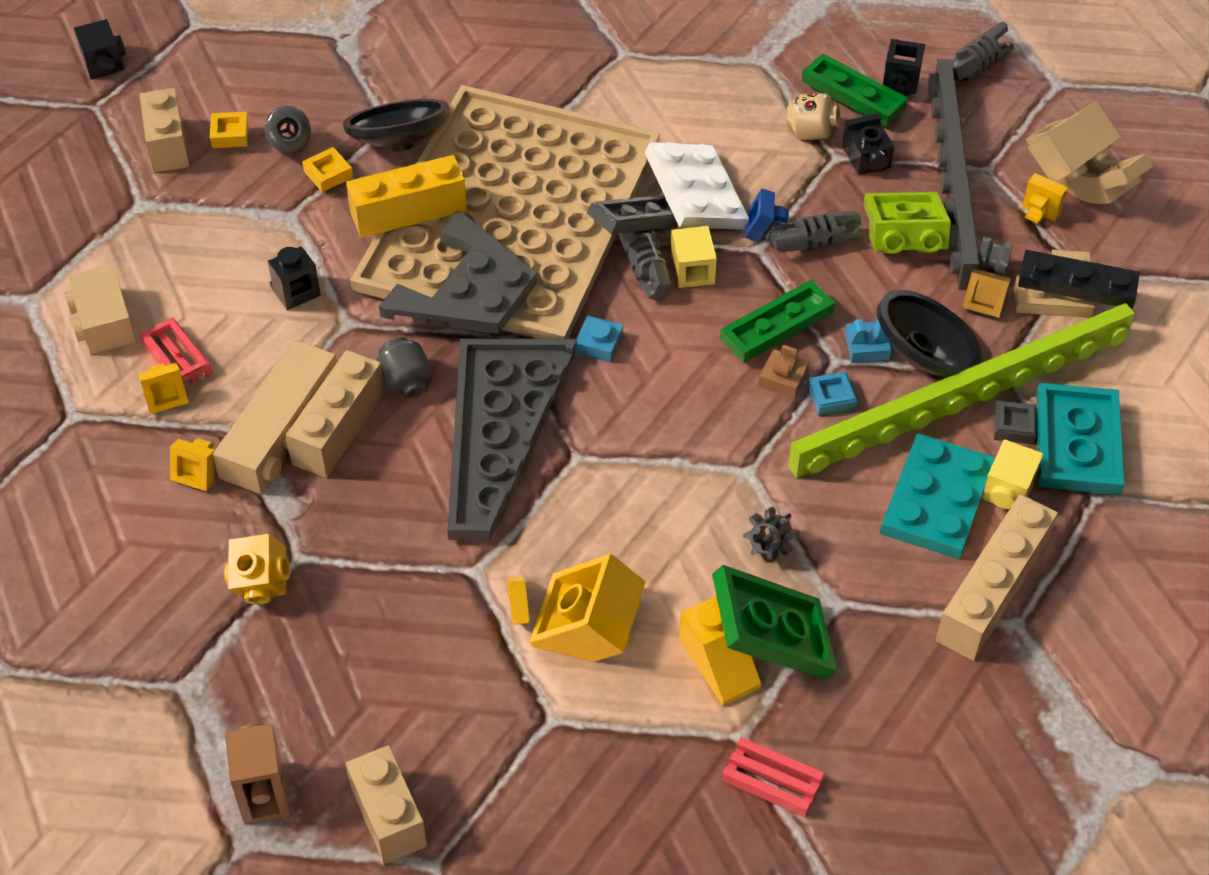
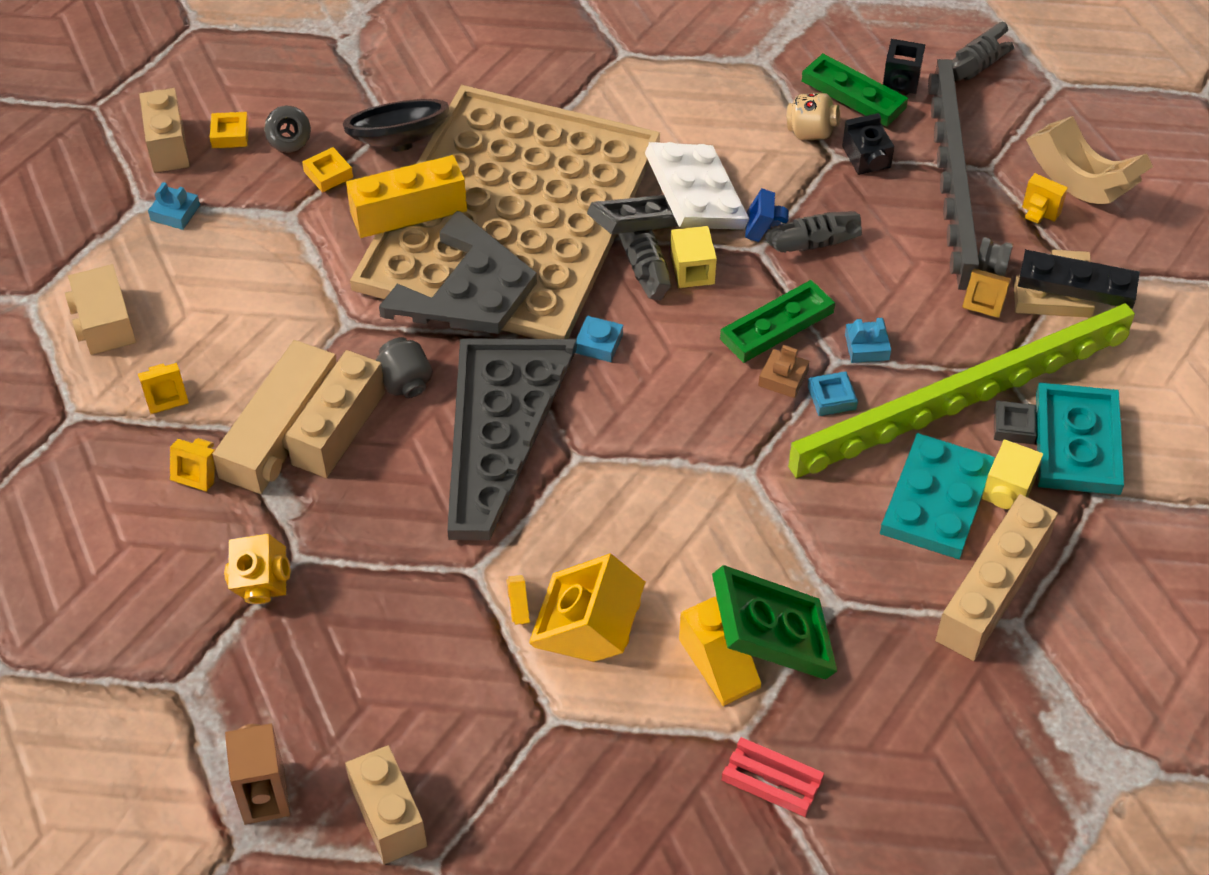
black brick [74,19,126,79] -> none
coral tile [139,317,213,387] -> none
black brick [268,246,321,311] -> none
black gear [743,507,799,562] -> none
lime plate [864,192,951,254] -> none
black dish [877,290,982,378] -> none
tan brick [1028,101,1121,182] -> none
none -> dark azure tile [148,182,200,230]

